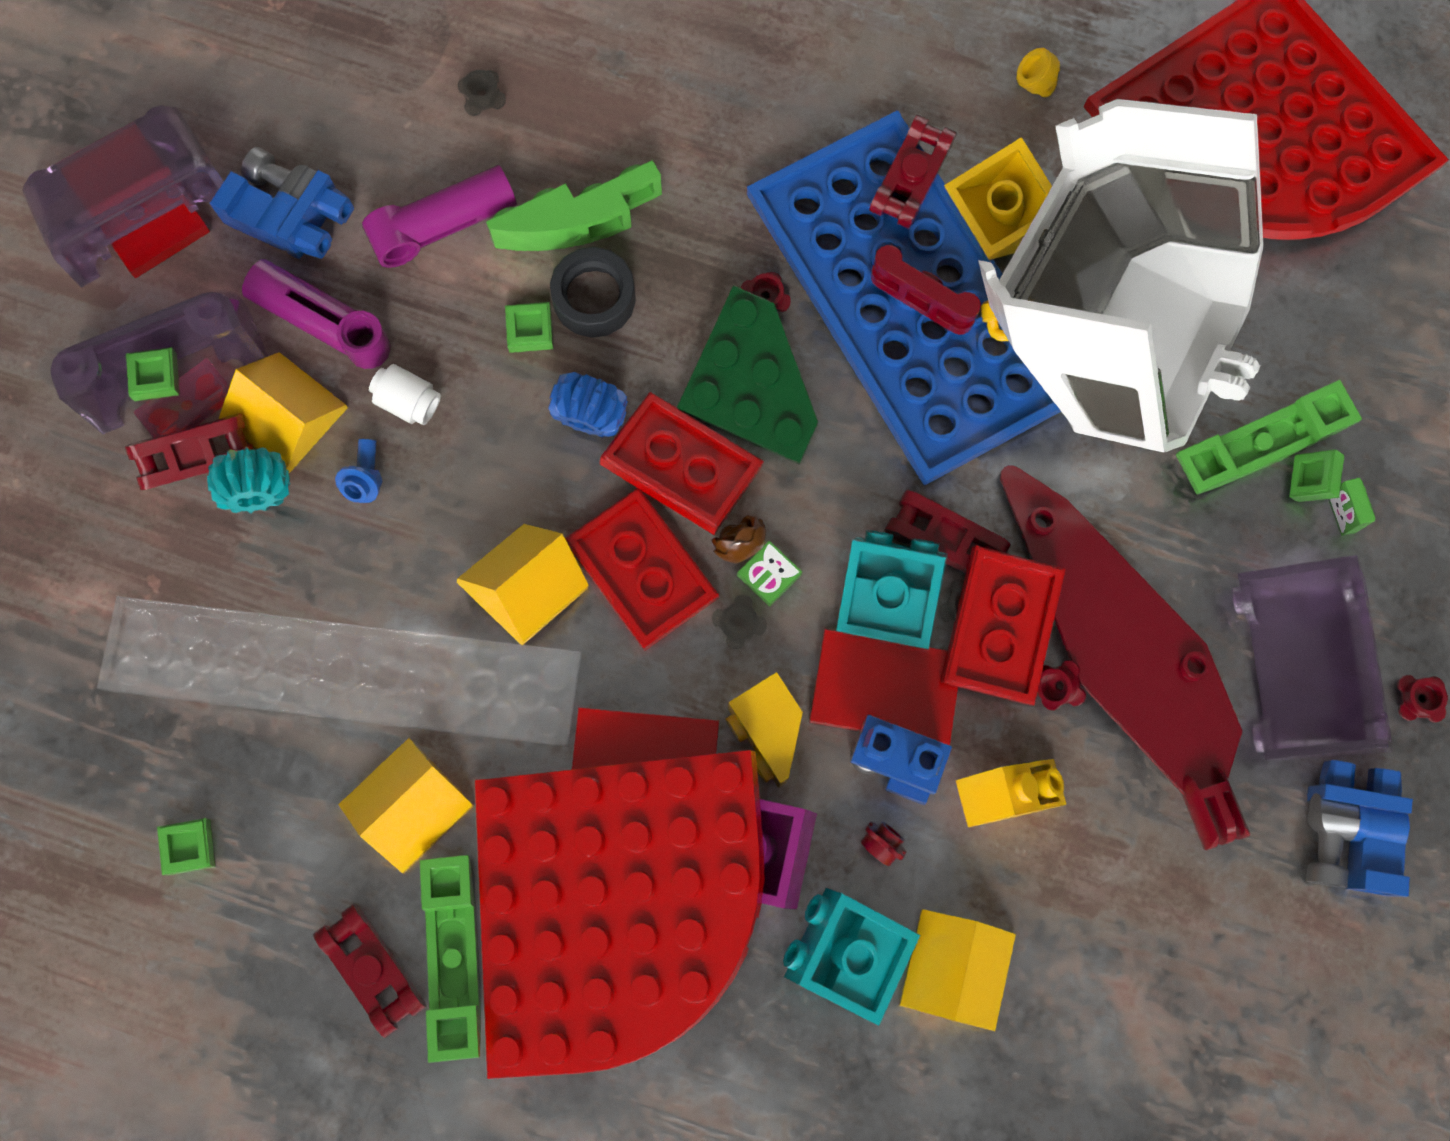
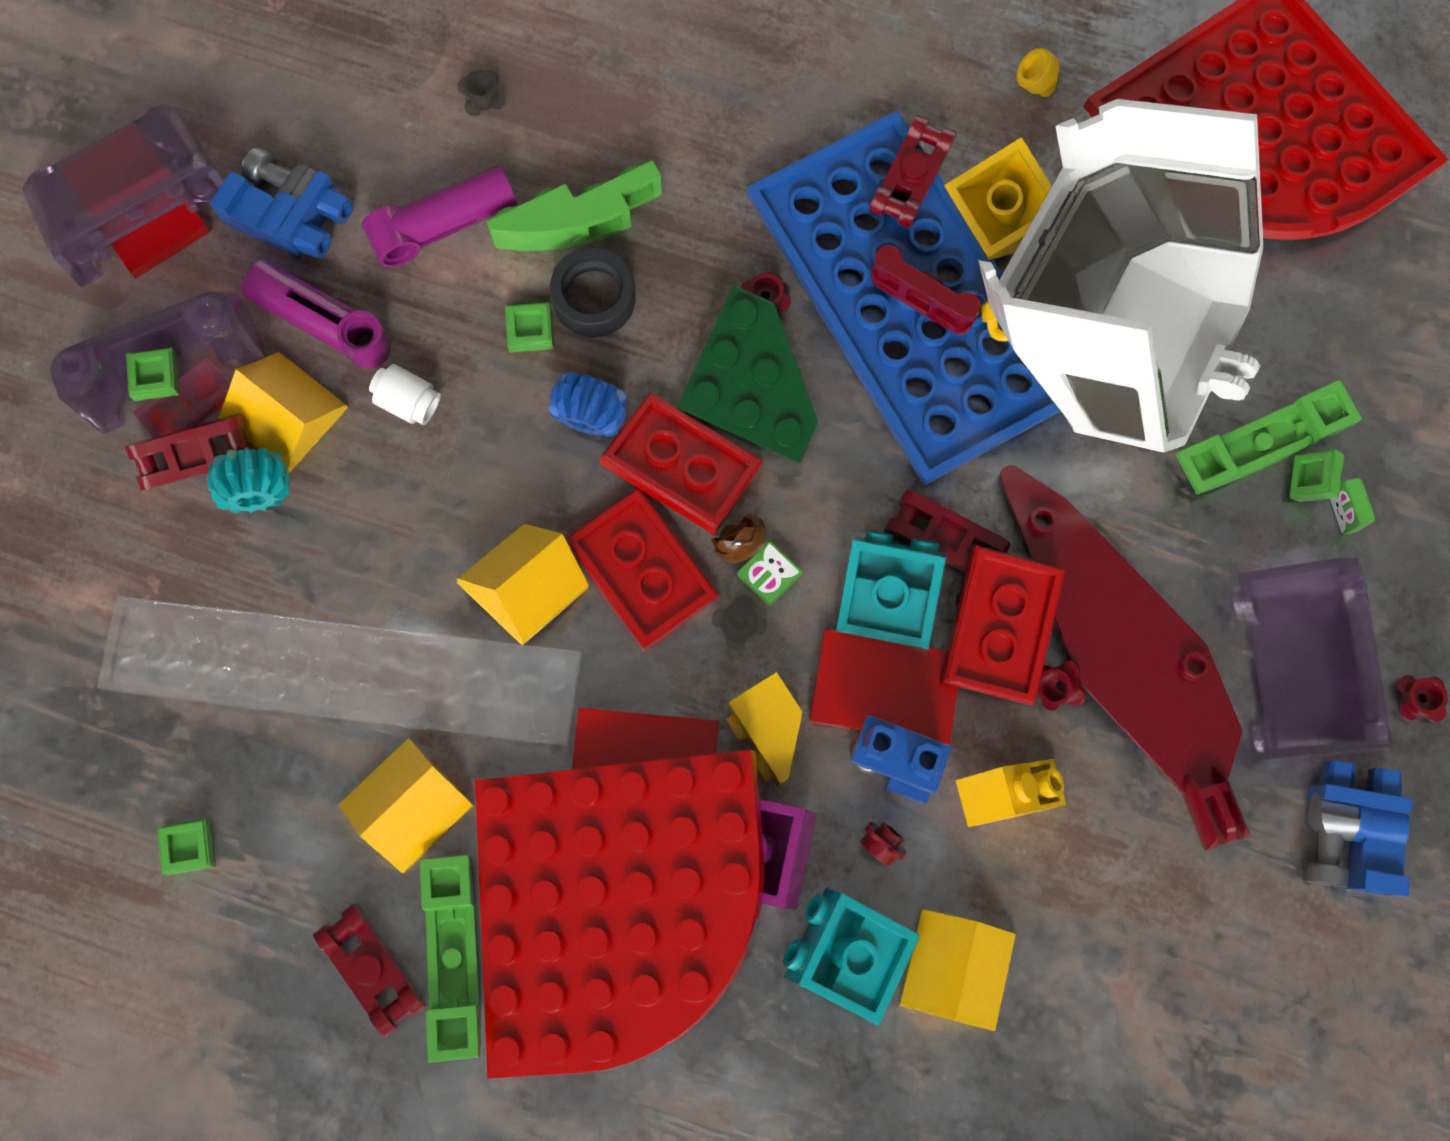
blue plate [335,439,383,503] -> none

